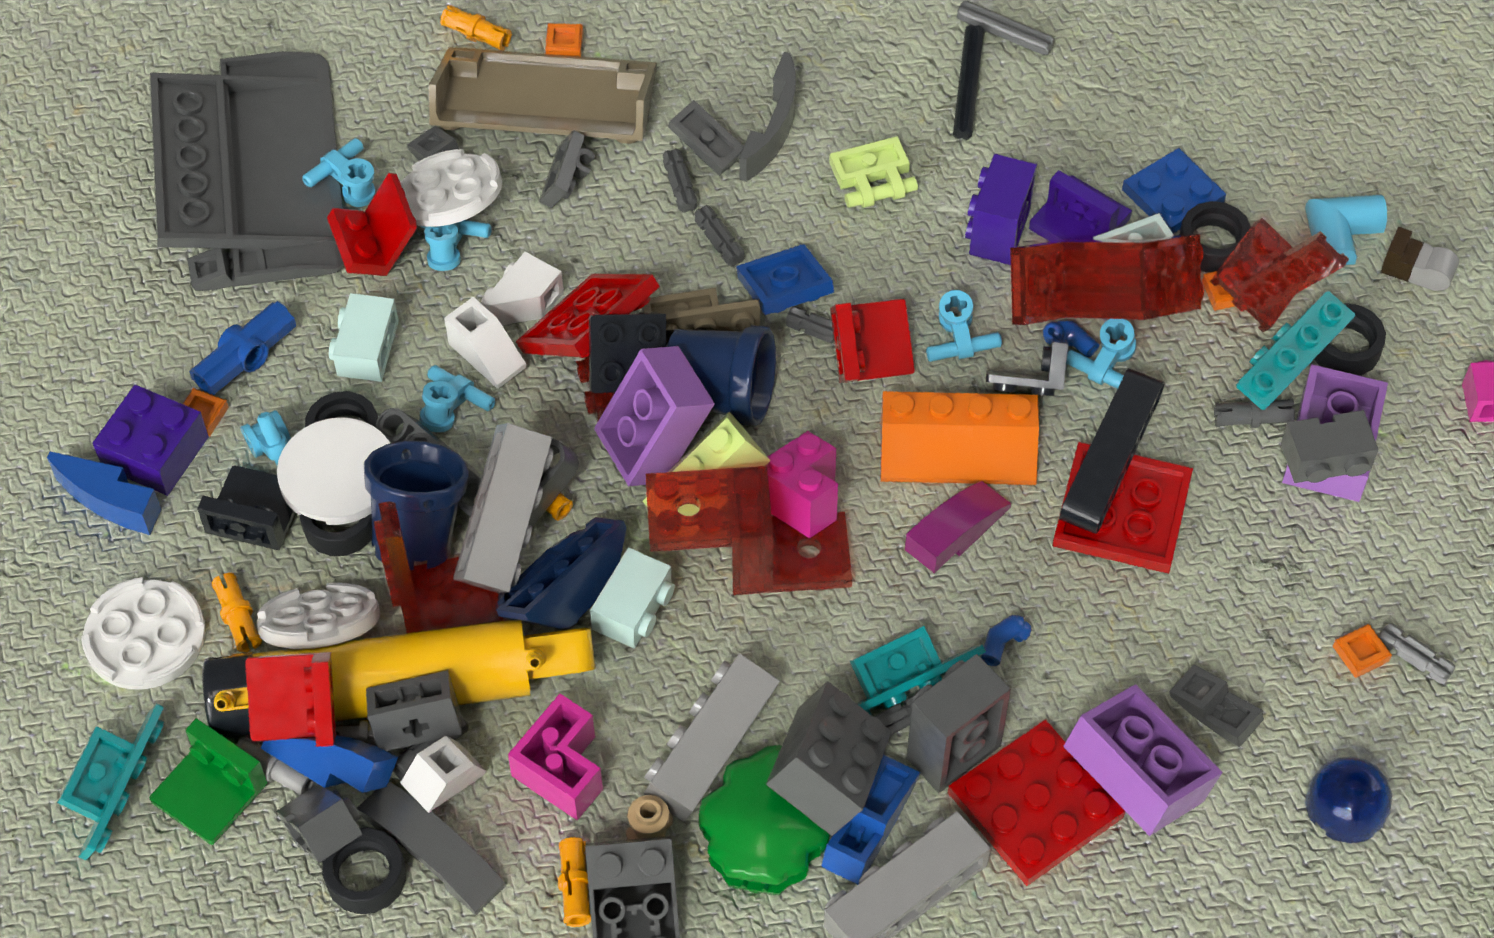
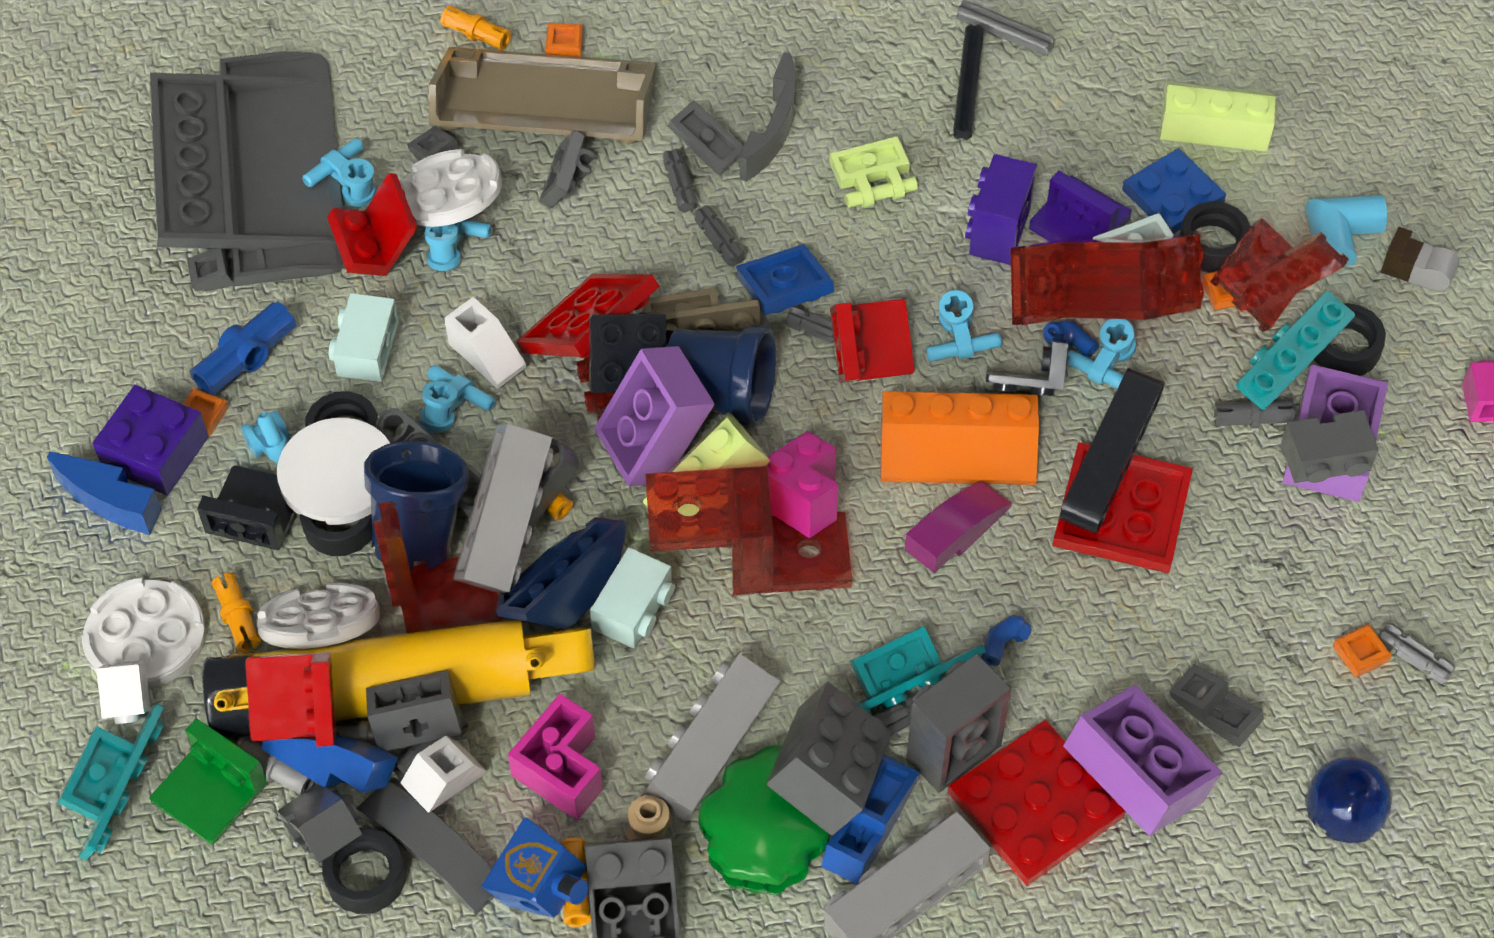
white slope [481,252,564,325] -> none
none -> white brick [97,660,150,724]
none -> blue torso [481,817,588,918]
none -> yellowish green slope [1160,81,1276,152]

